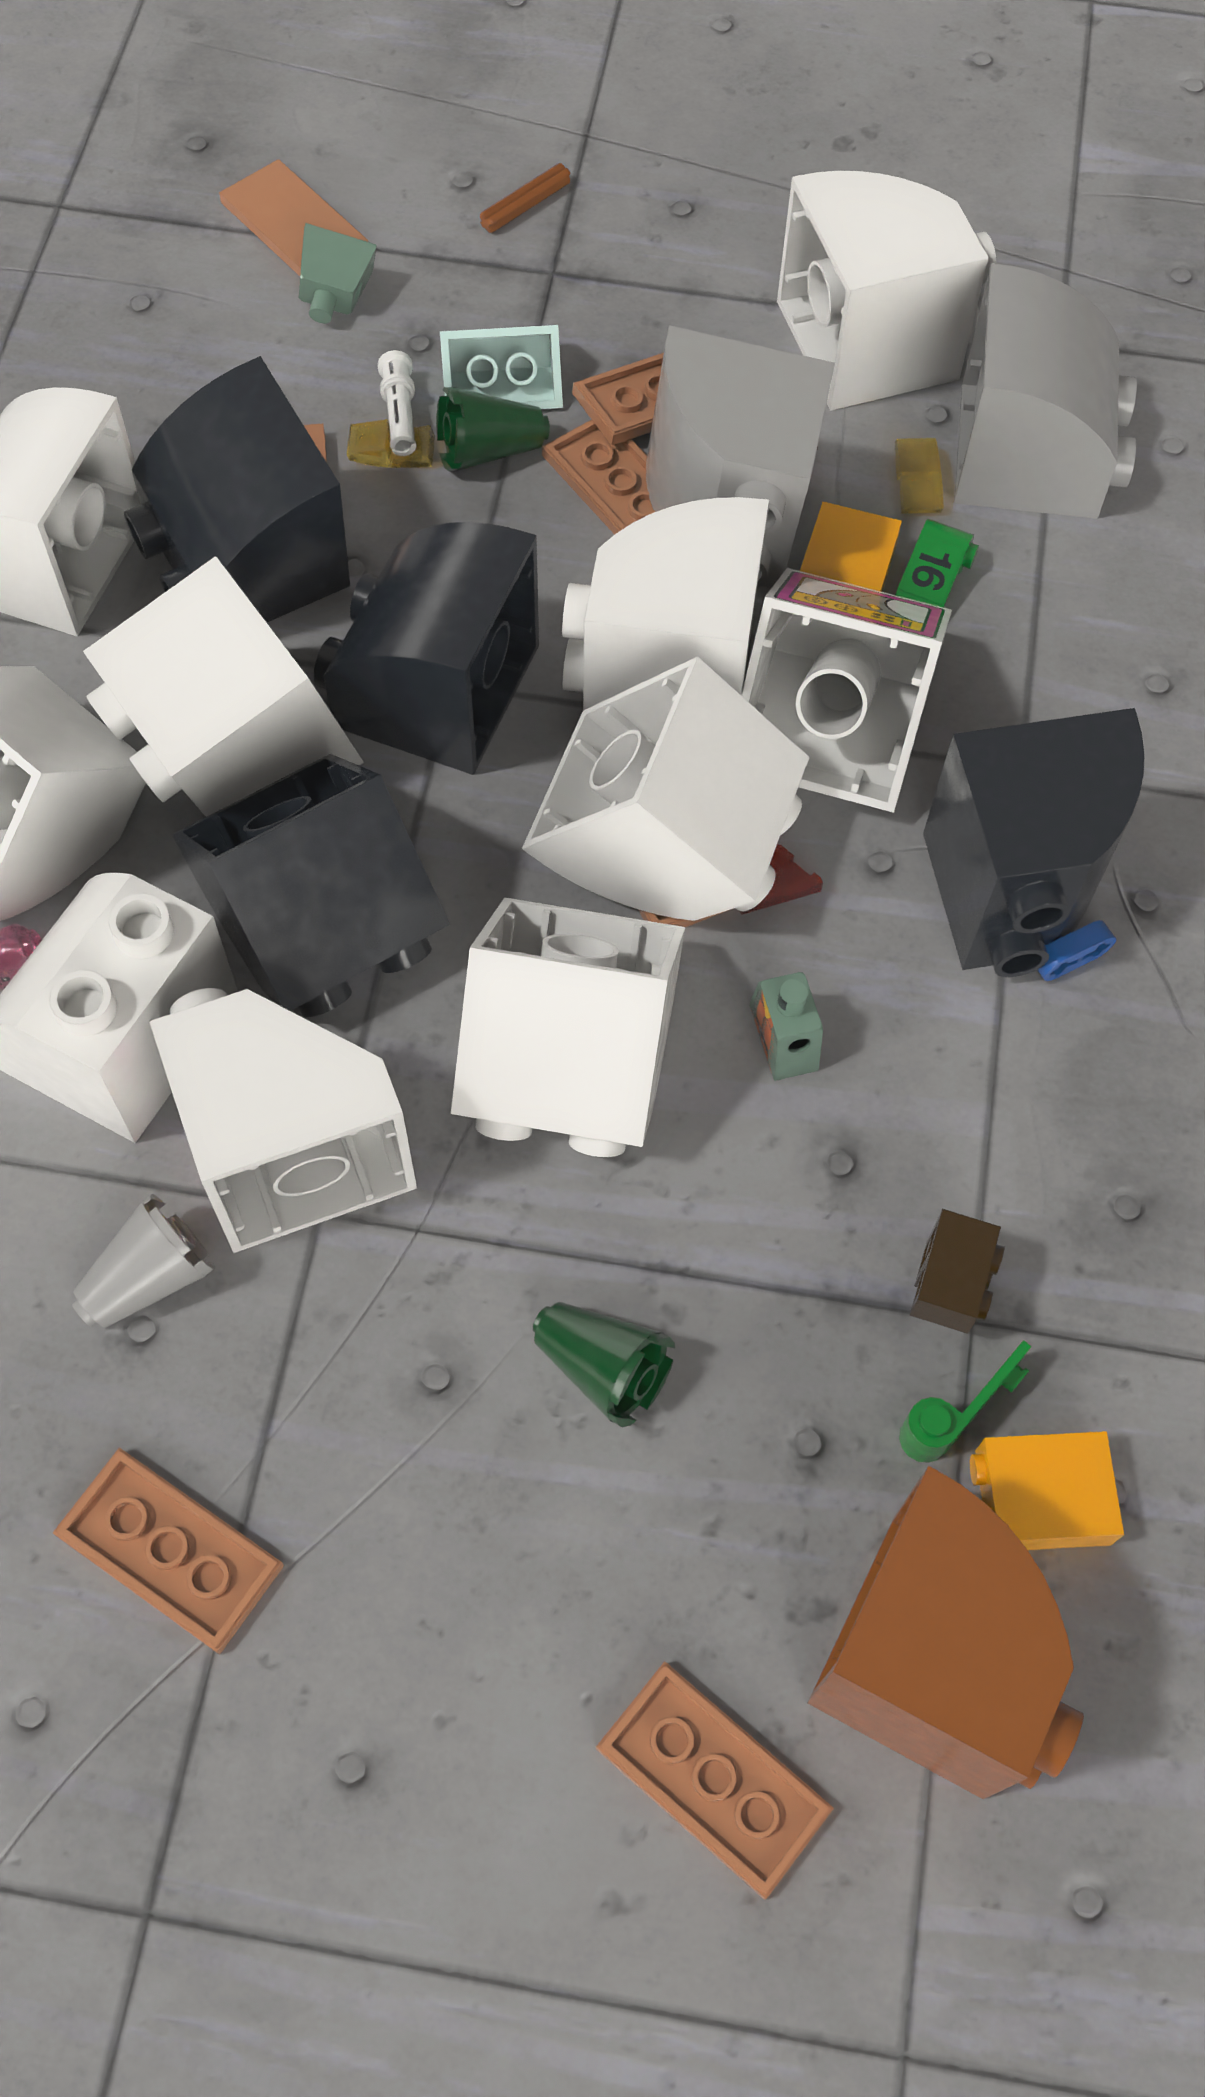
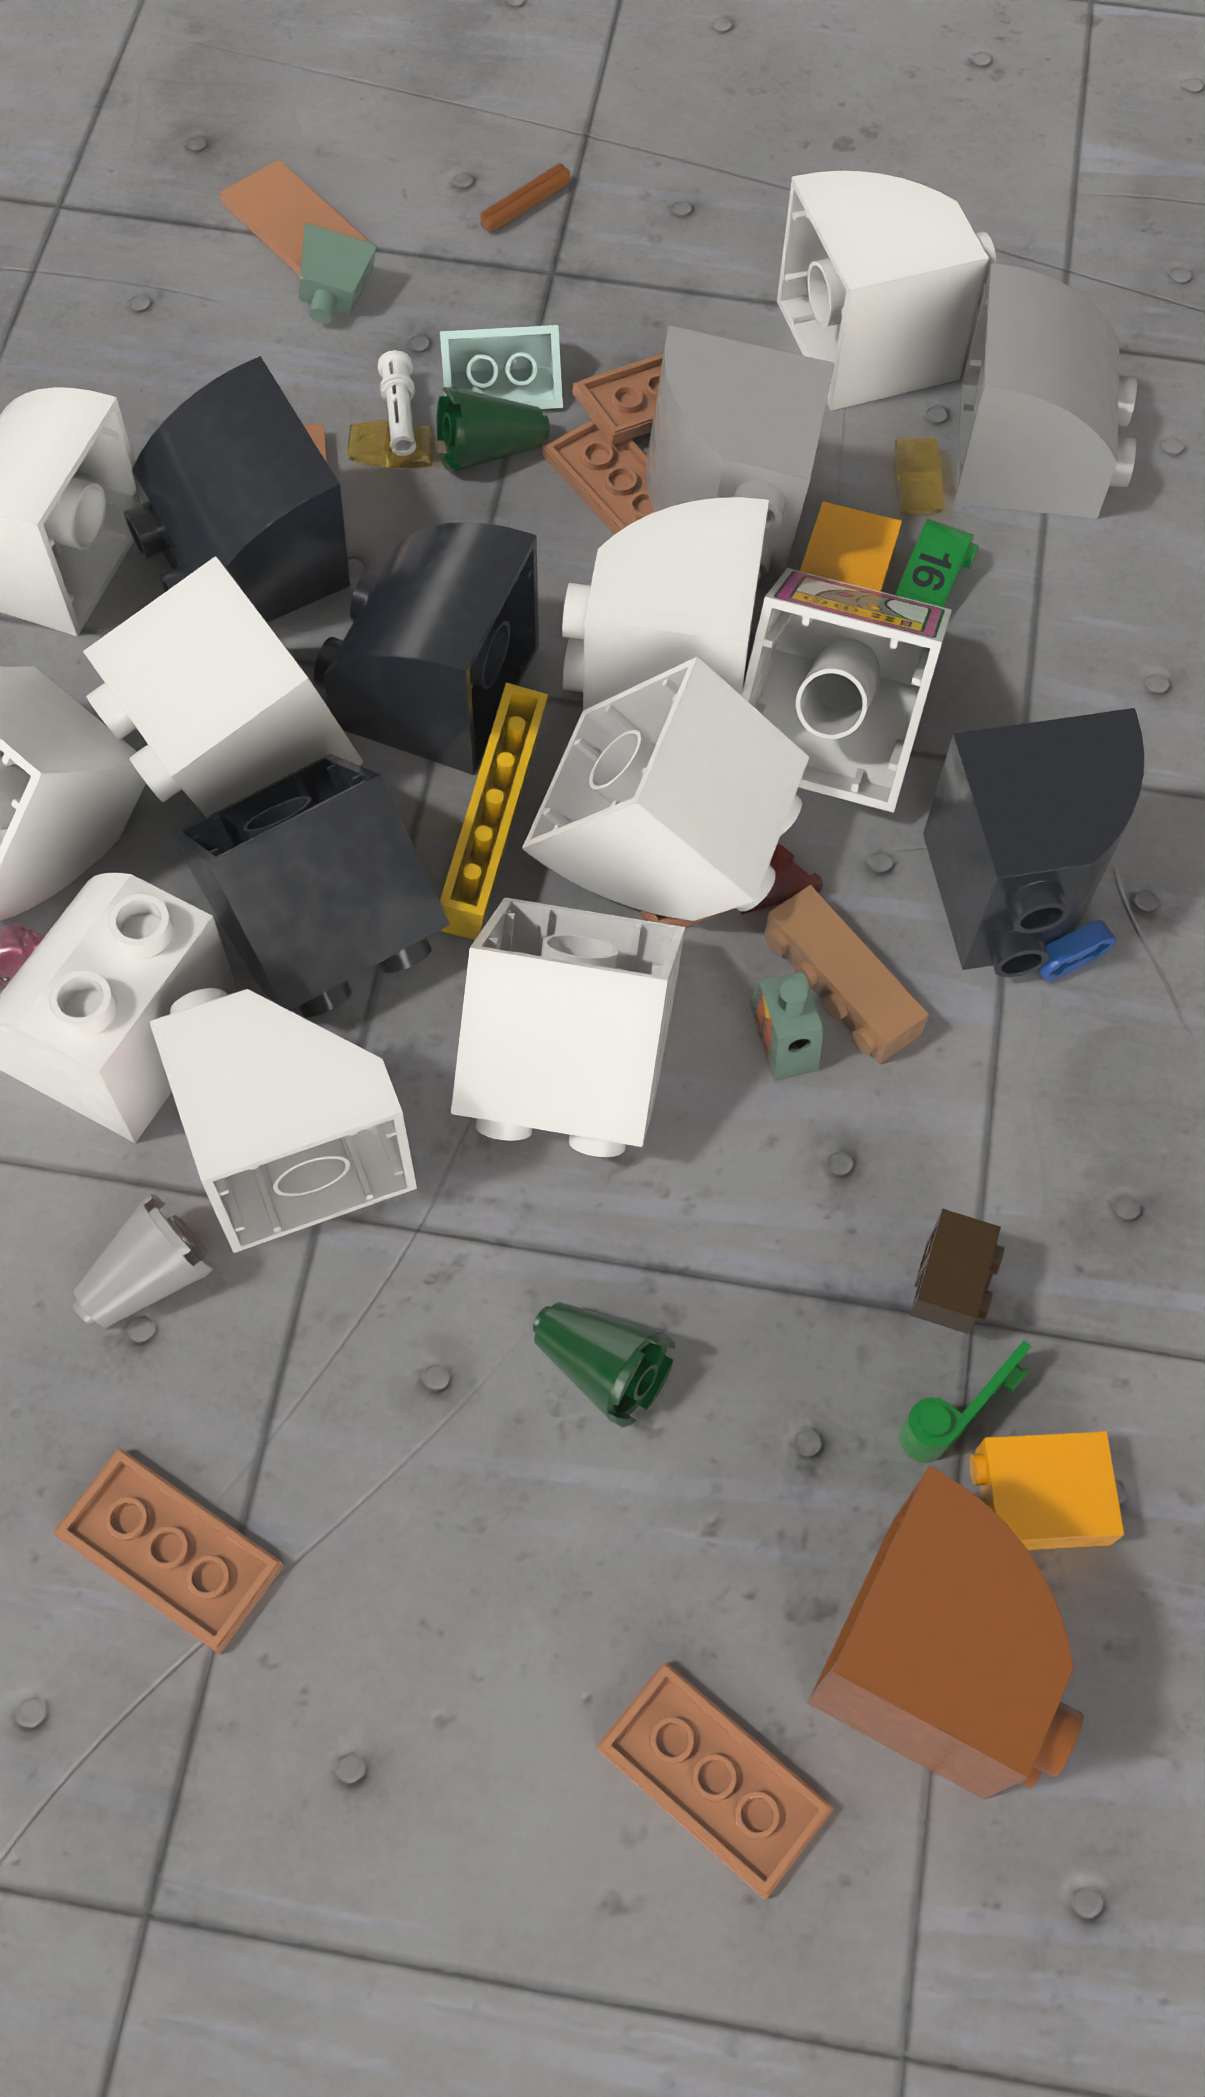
none -> yellow brick [439,683,548,940]
none -> medium nougat brick [764,885,929,1064]

